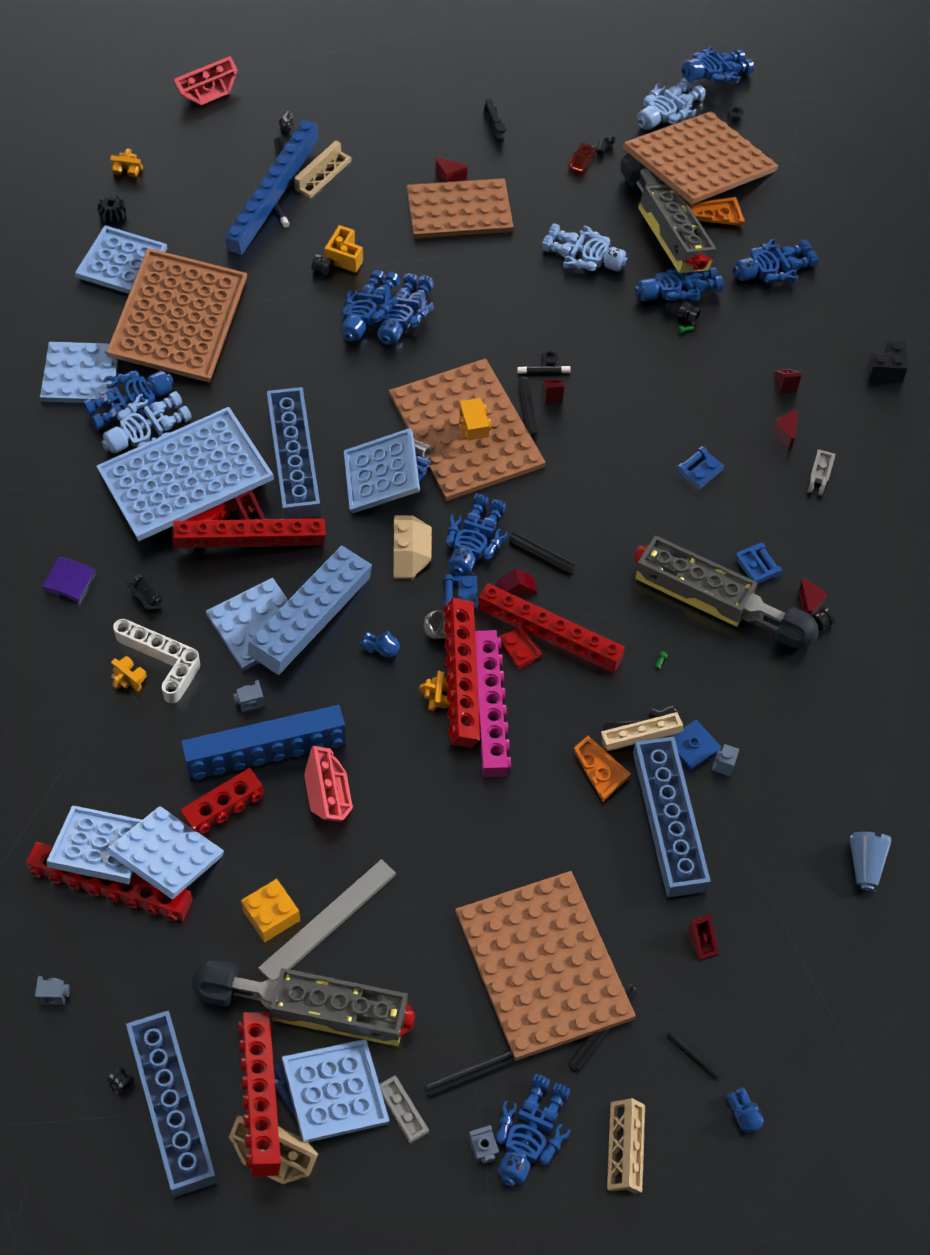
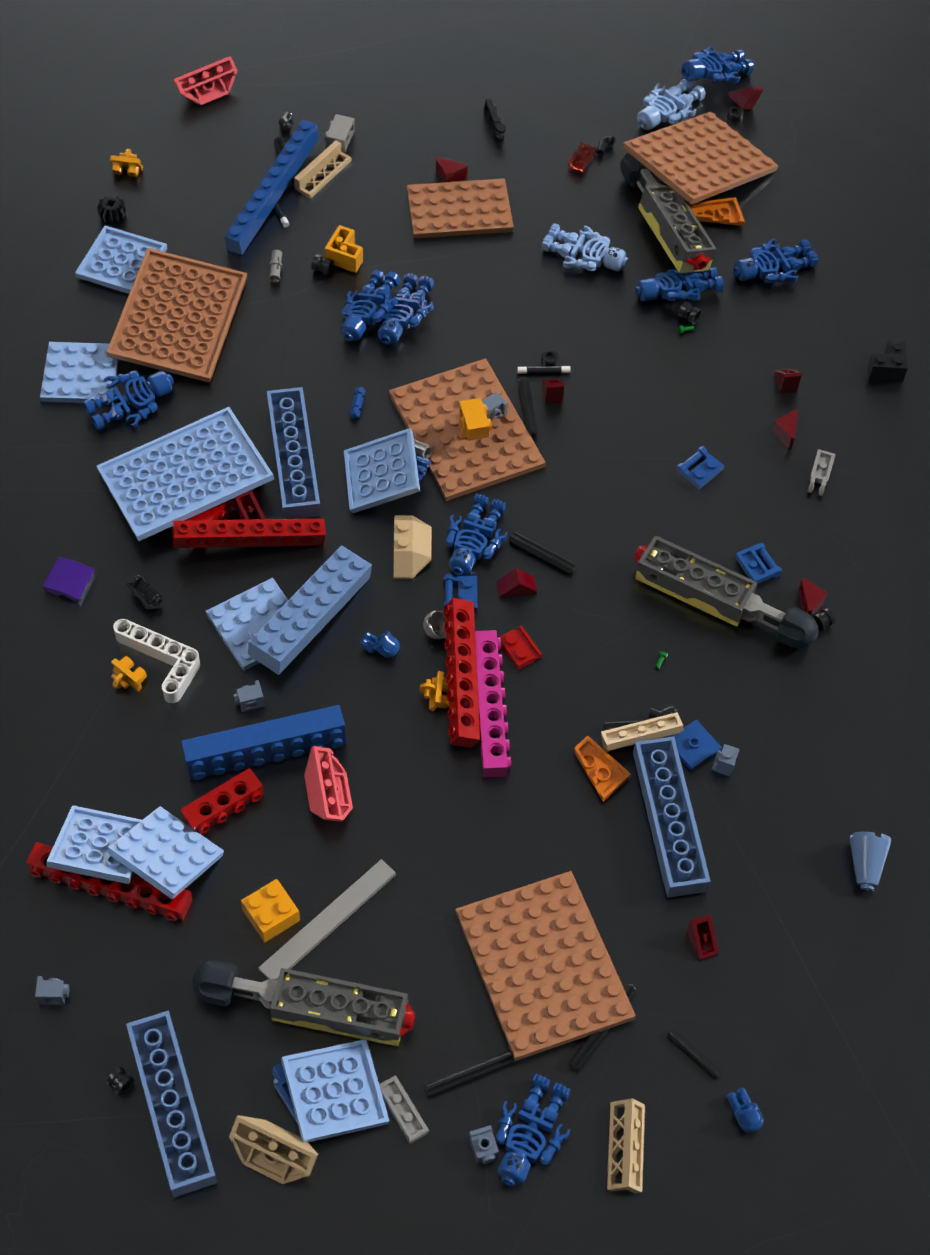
light blue piece [101,391,192,454] -> none
red brick [238,1012,281,1177] -> none
red brick [478,583,625,673] -> none
none -> light grey pin [269,249,283,283]
none -> light grey brick [324,114,355,152]
none -> blue axle [349,387,366,419]
none -> sand blue brick [482,392,508,420]
none -> dark red slope [728,87,763,109]

